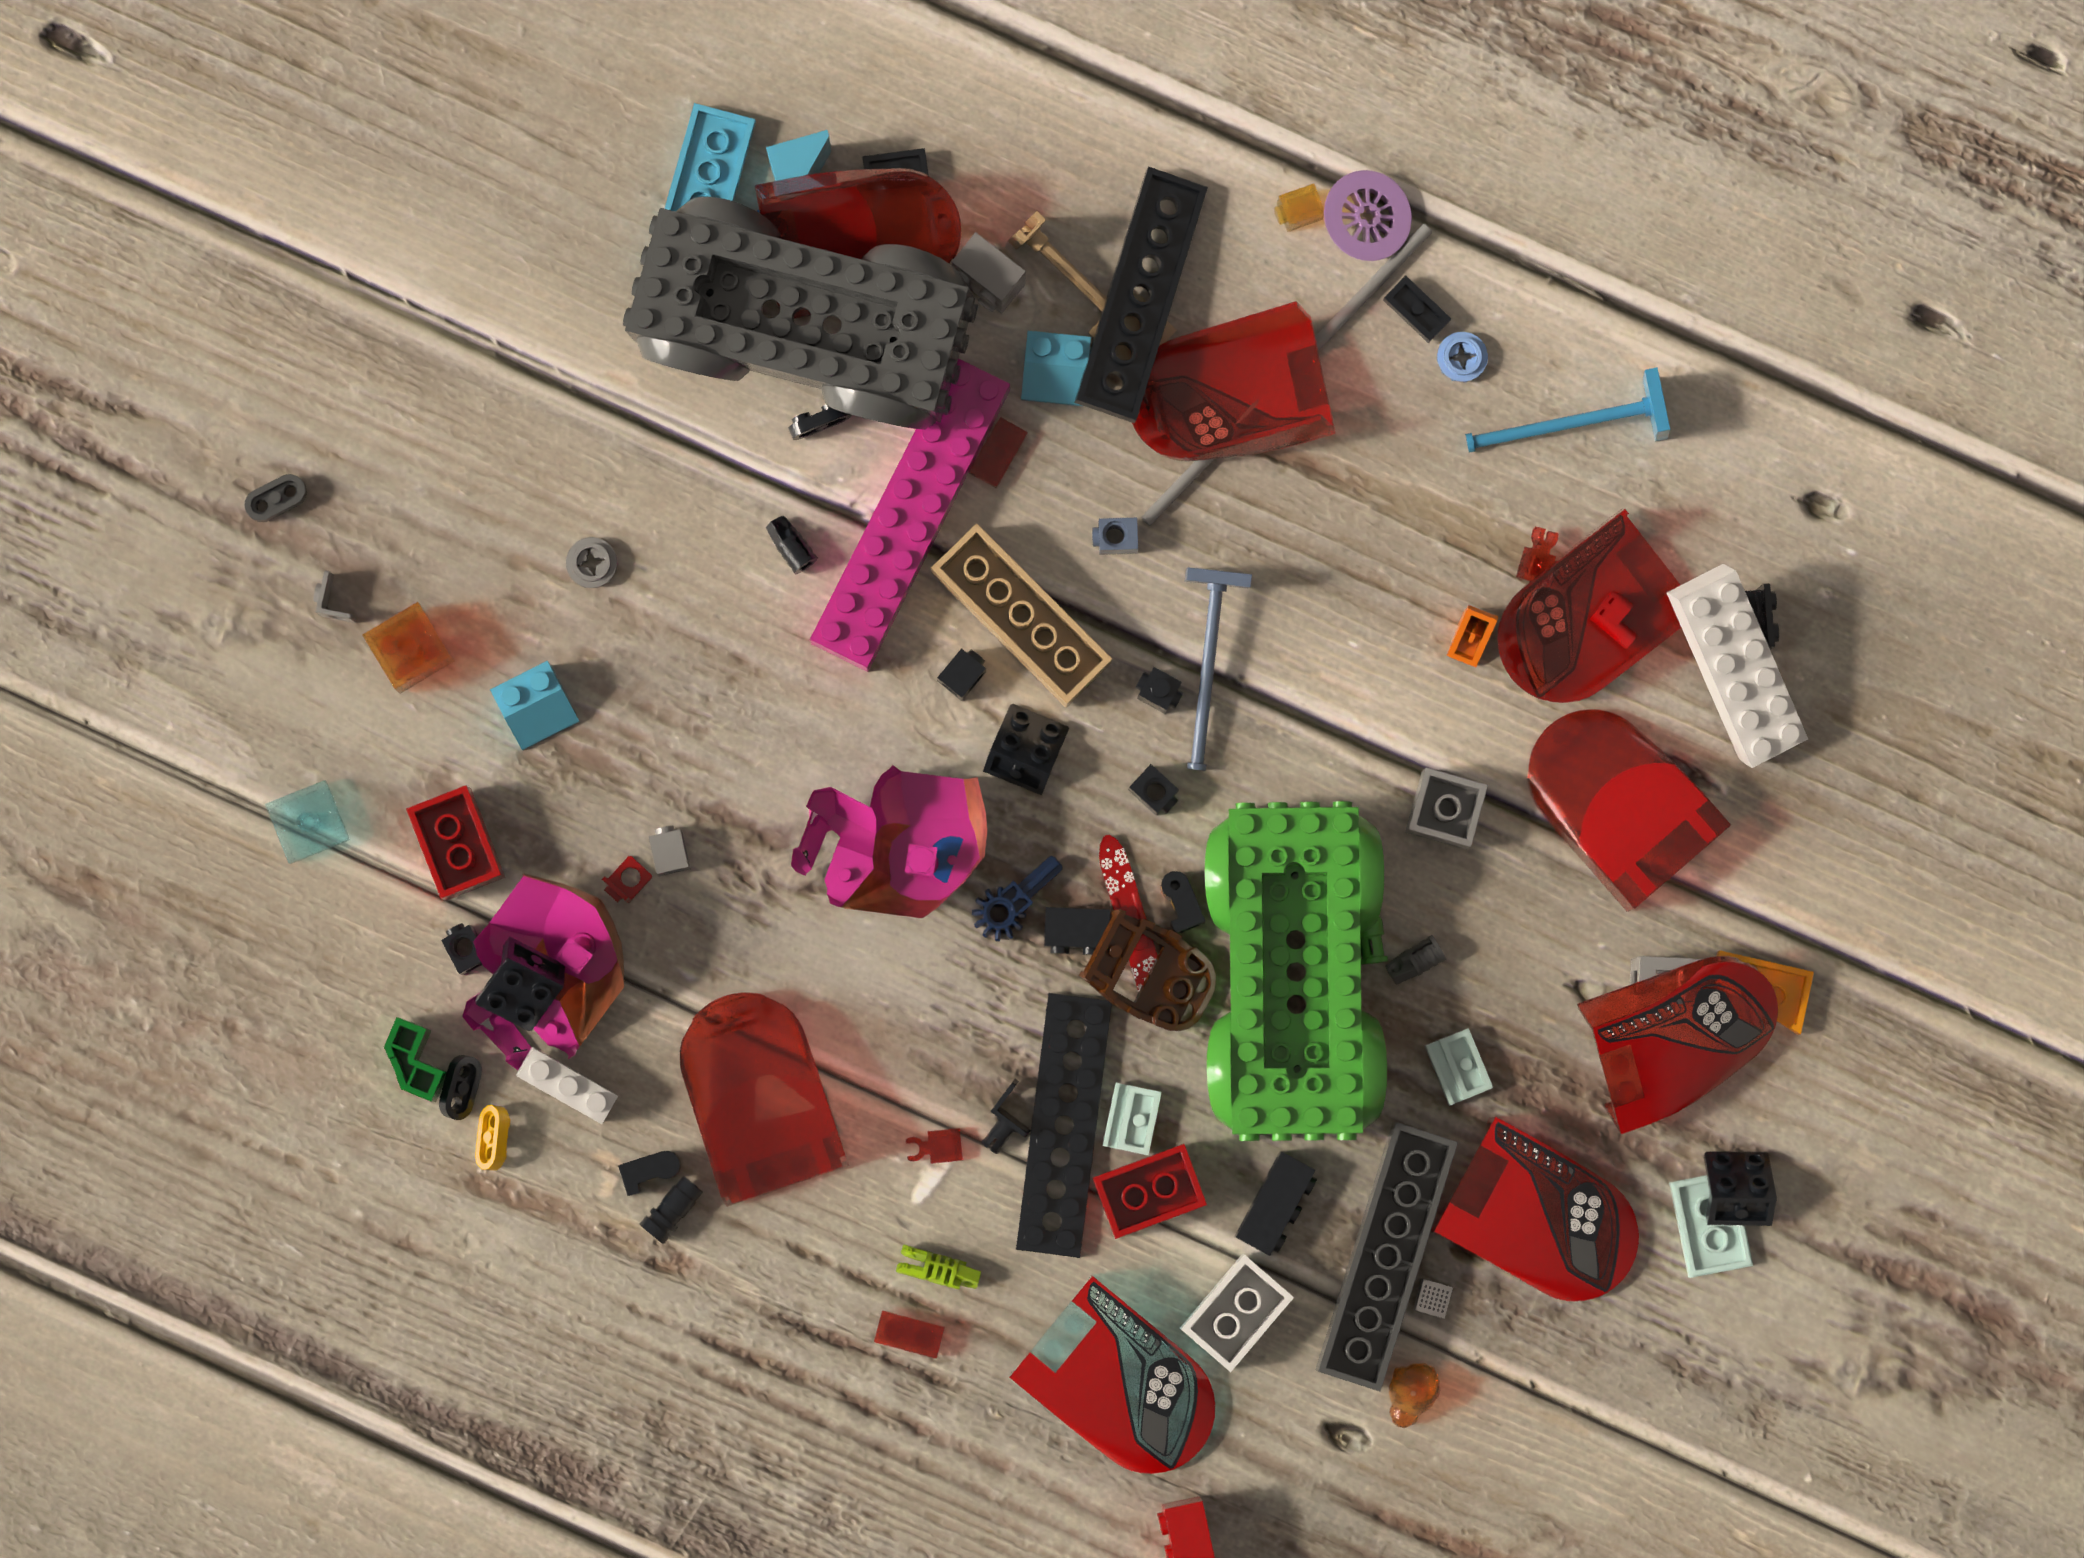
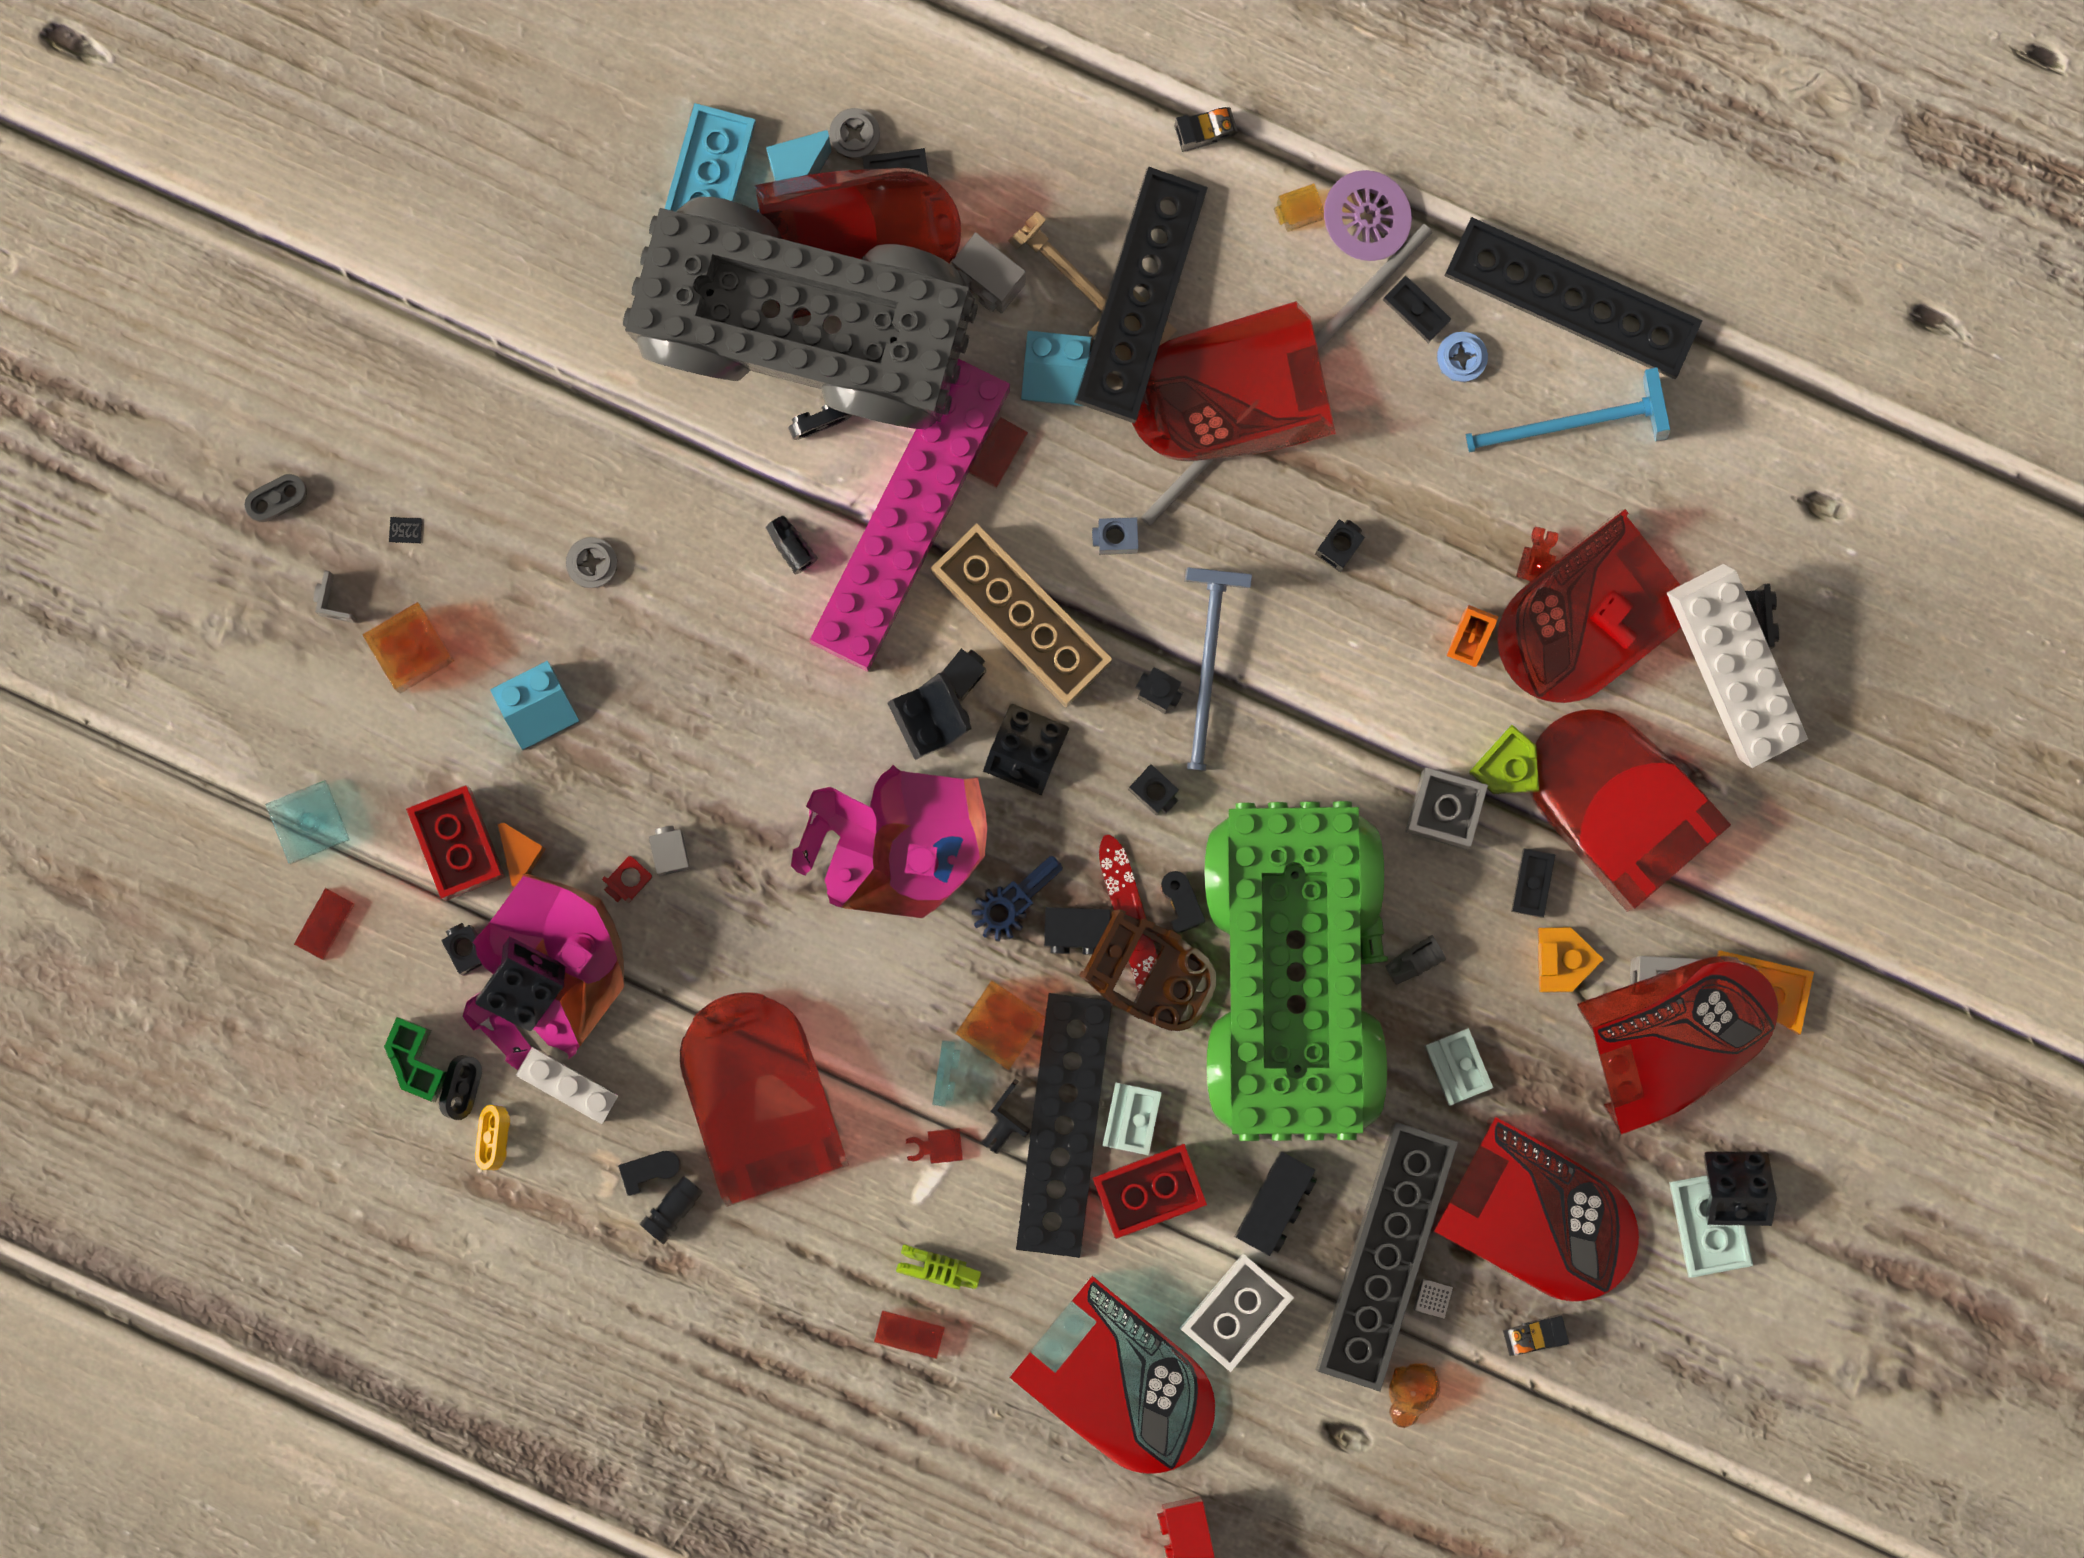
none -> clear red plate [294,888,355,960]
none -> black sticker [389,517,422,544]
none -> orange slope [498,823,546,888]
none -> light grey gear [829,108,880,158]
none -> black bracket [887,671,972,760]
none -> clear light blue plate [932,1041,961,1107]
none -> clear orange brick [955,980,1045,1071]
none -> black leg [1174,107,1238,152]
none -> black brick [1315,519,1365,573]
none -> black plate [1444,217,1703,379]
none -> lime plate [1469,725,1539,794]
none -> black leg [1503,1314,1569,1356]
none -> black plate [1511,848,1556,918]
none -> light orange plate [1538,927,1604,992]

